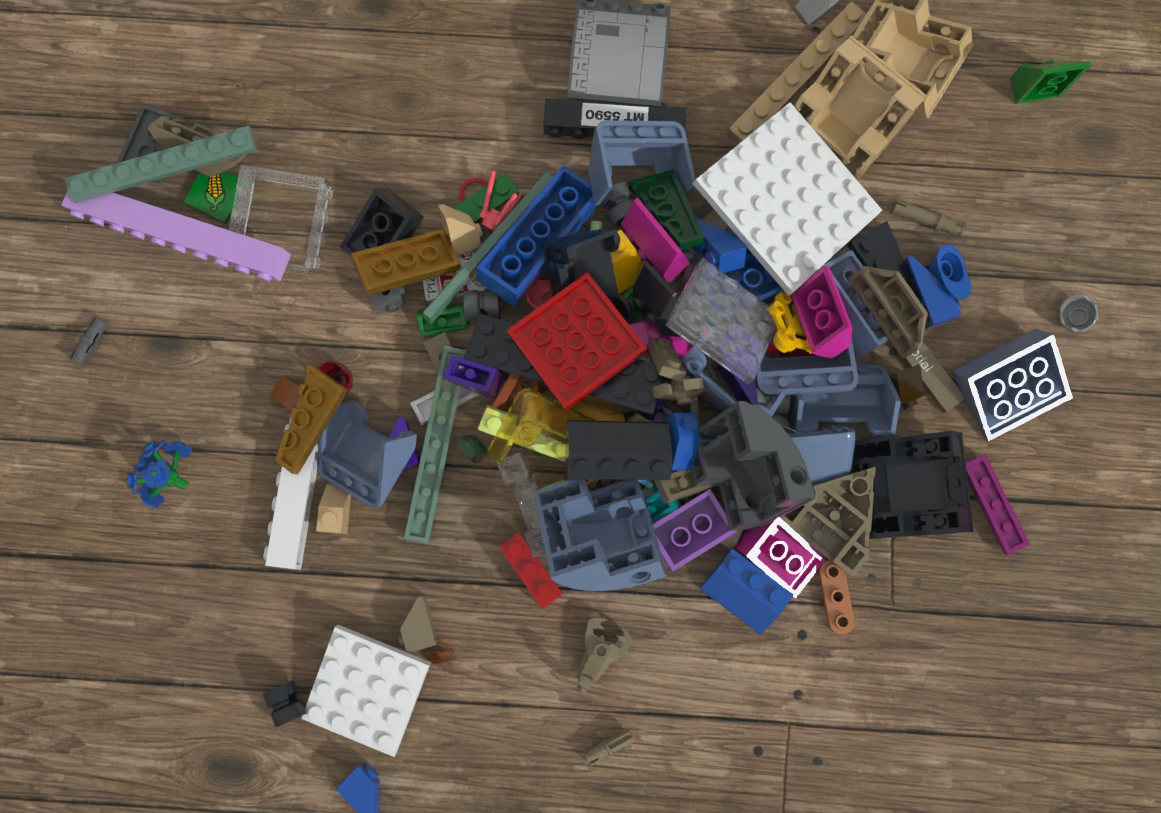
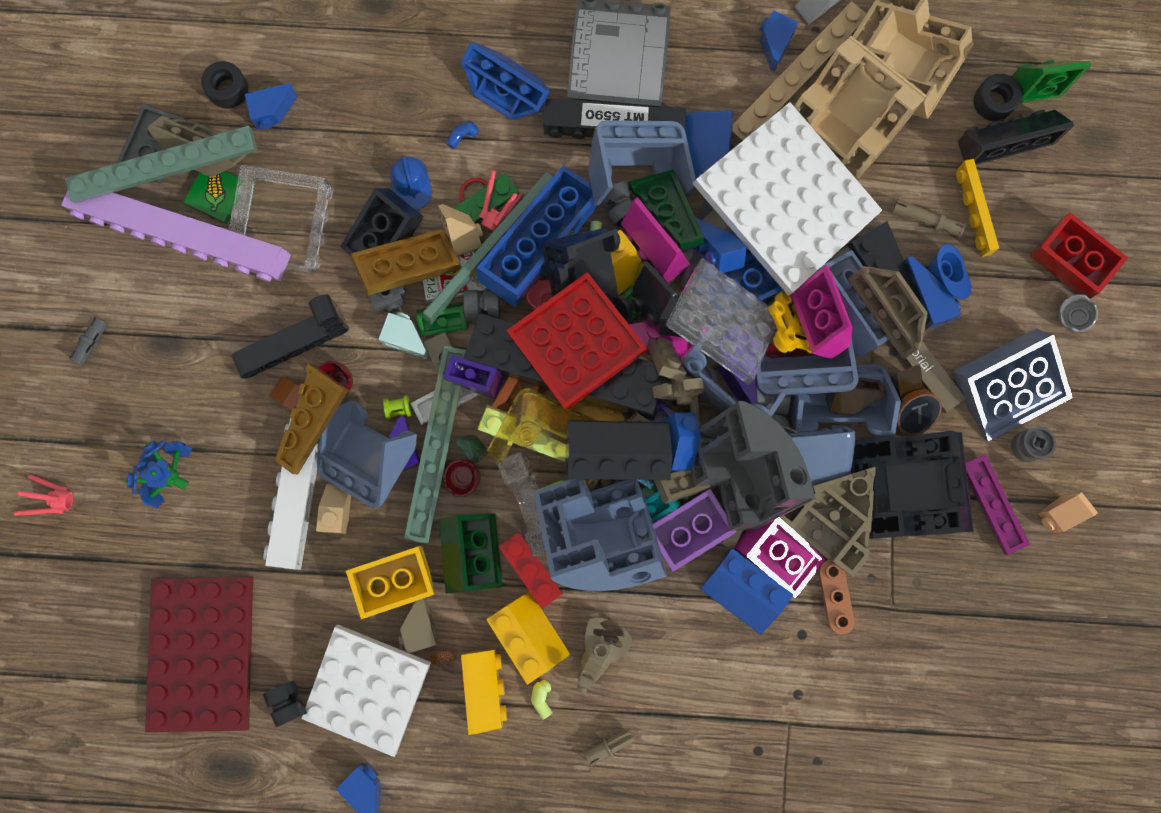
none -> coral plant [13,474,73,516]
none -> dark red plate [145,577,253,732]
none -> black tyre [201,61,248,109]
none -> black beam [231,294,349,379]
none -> blue slope [245,83,297,129]
none -> yellow slope [346,545,434,619]
none -> light aqua slope [378,312,429,360]
none -> lime bush [383,395,412,420]
none -> blue piece [390,156,432,210]
none -> dark green slope [438,513,503,594]
none -> dark red hair [444,459,481,497]
none -> blue arm [446,121,479,149]
none -> blue wedge [461,41,550,120]
none -> yellow slope [461,649,507,735]
none -> yellow slope [486,591,571,685]
none -> yellowish green arm [531,680,553,720]
none -> blue tile [685,110,734,179]
none -> blue slope [759,11,799,72]
none -> dark brown slope [825,377,886,415]
none -> black tile [897,389,942,435]
none -> yellow plate [956,159,999,257]
none -> black slope [958,109,1074,165]
none -> black tyre [974,74,1022,121]
none -> dark grey wheel [1011,426,1056,462]
none -> red brick [1030,212,1128,299]
none -> light nougat slope [1038,492,1098,533]

